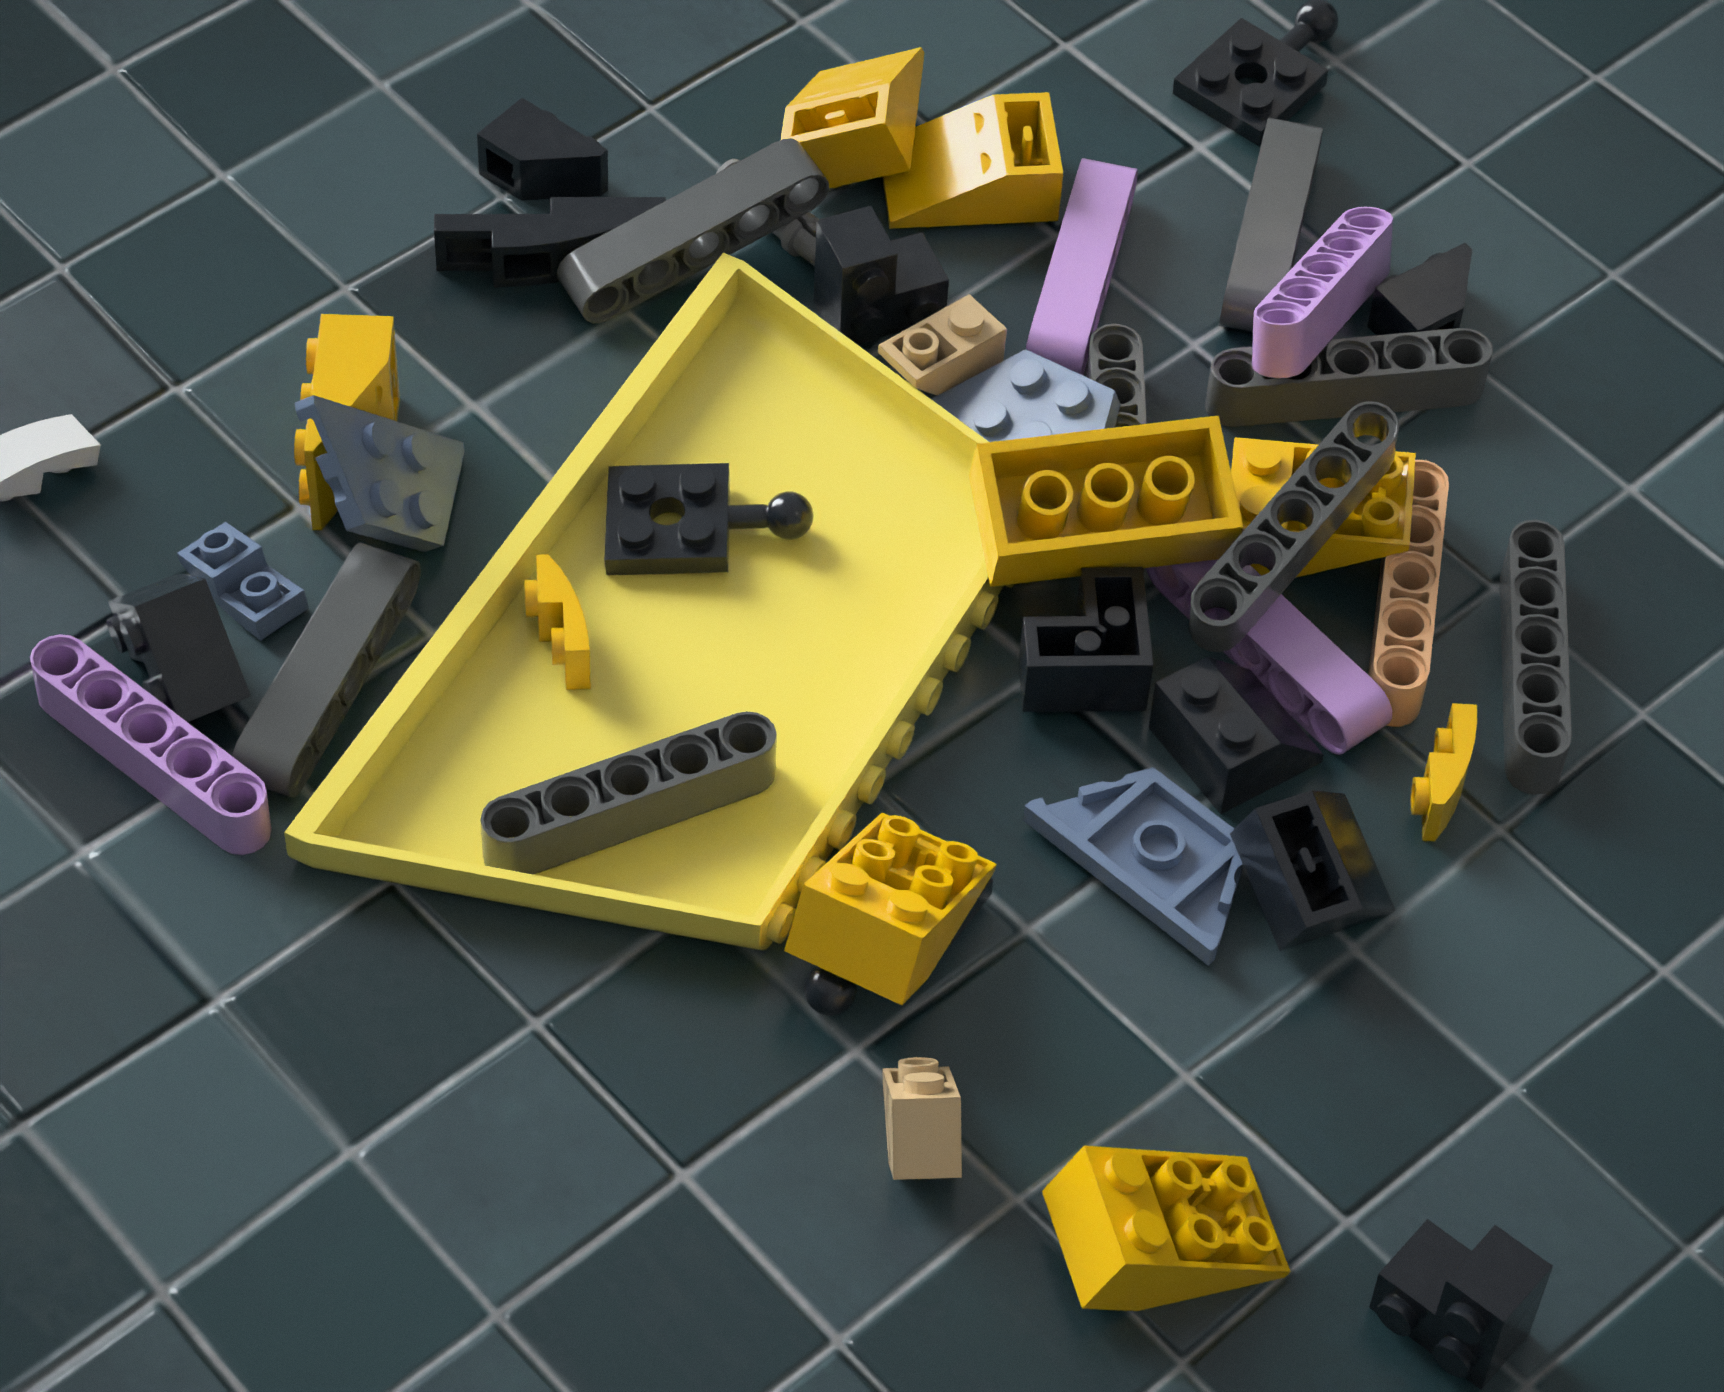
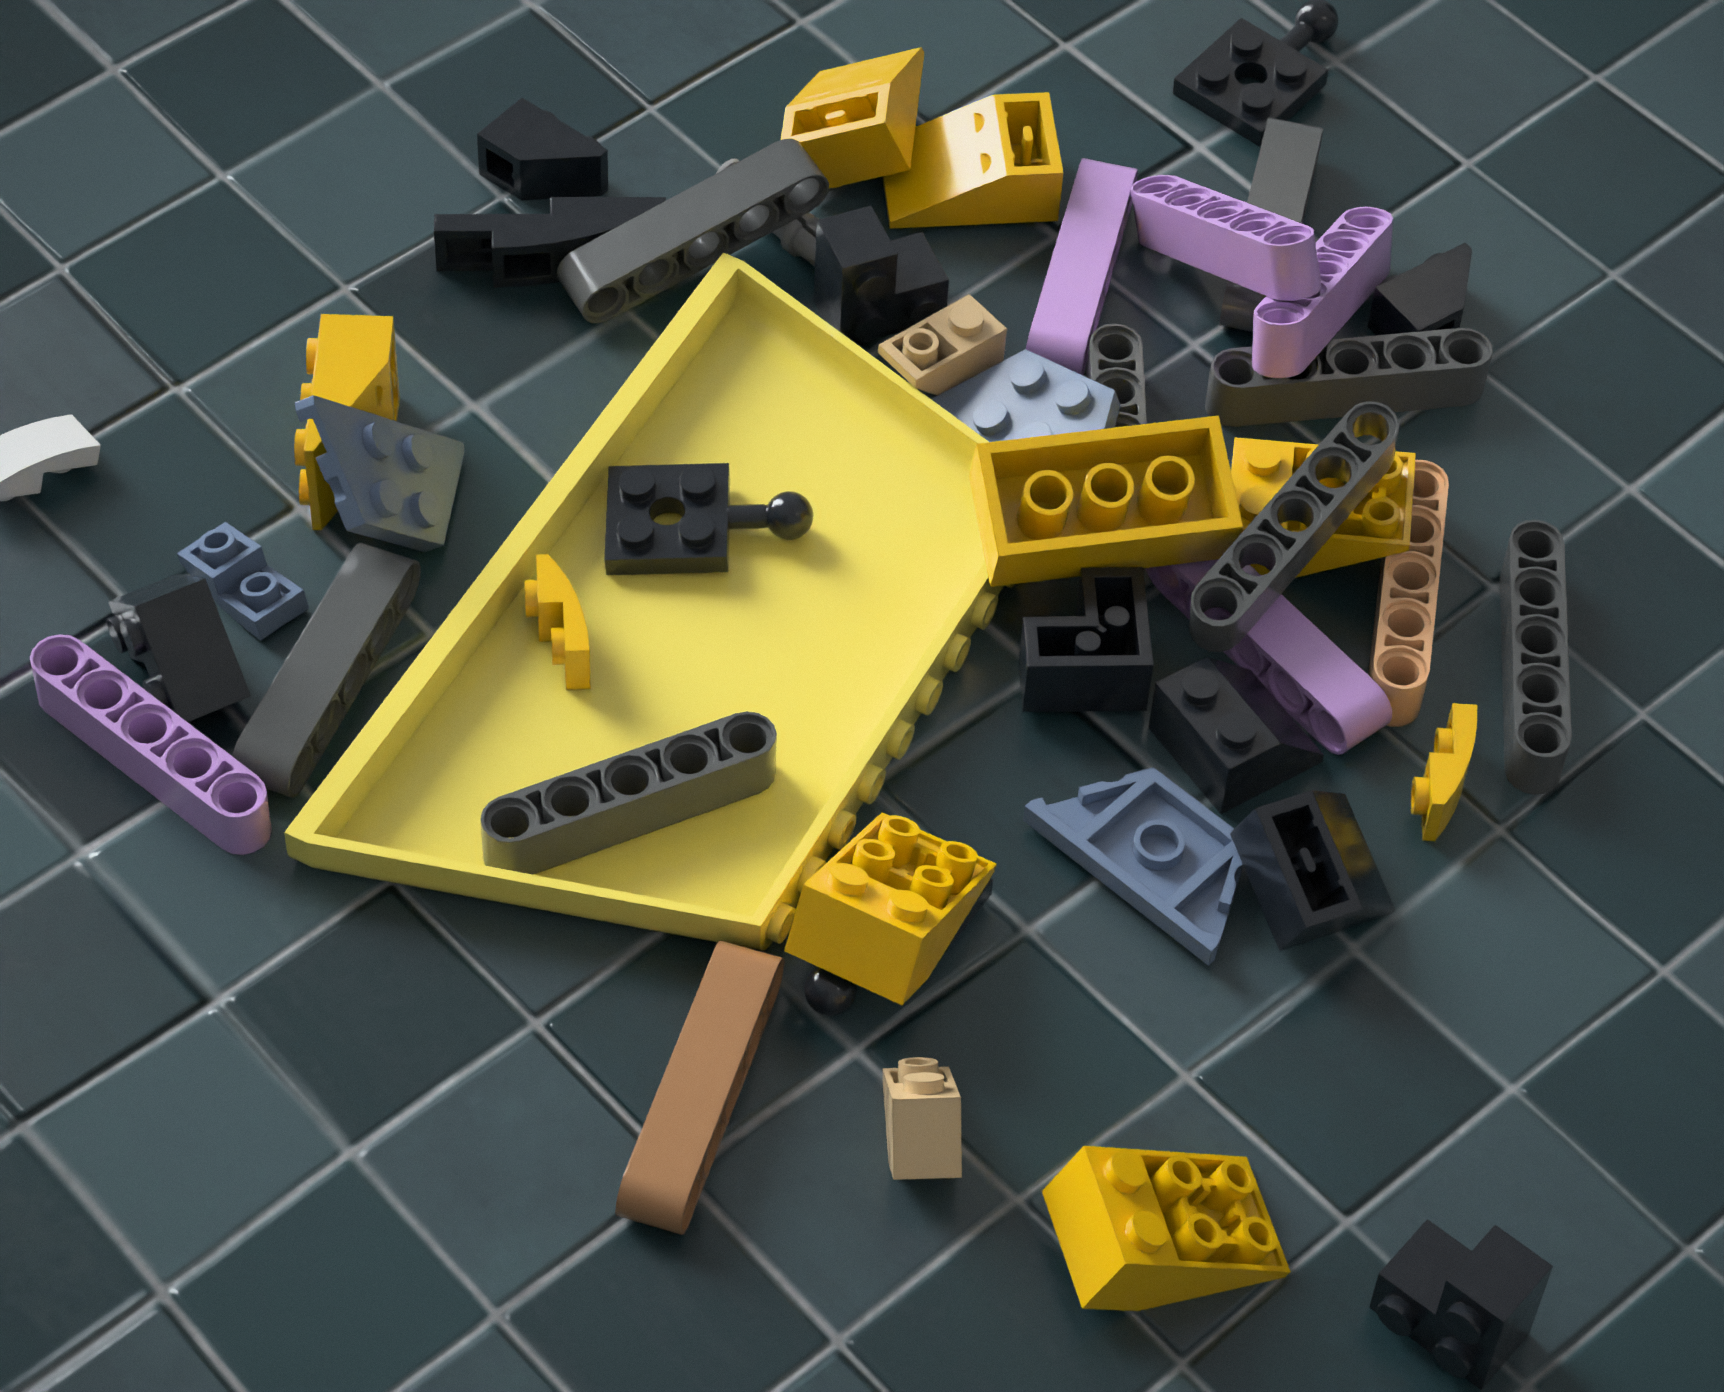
none -> medium nougat beam [615,940,785,1235]
none -> lavender beam [1130,175,1322,301]

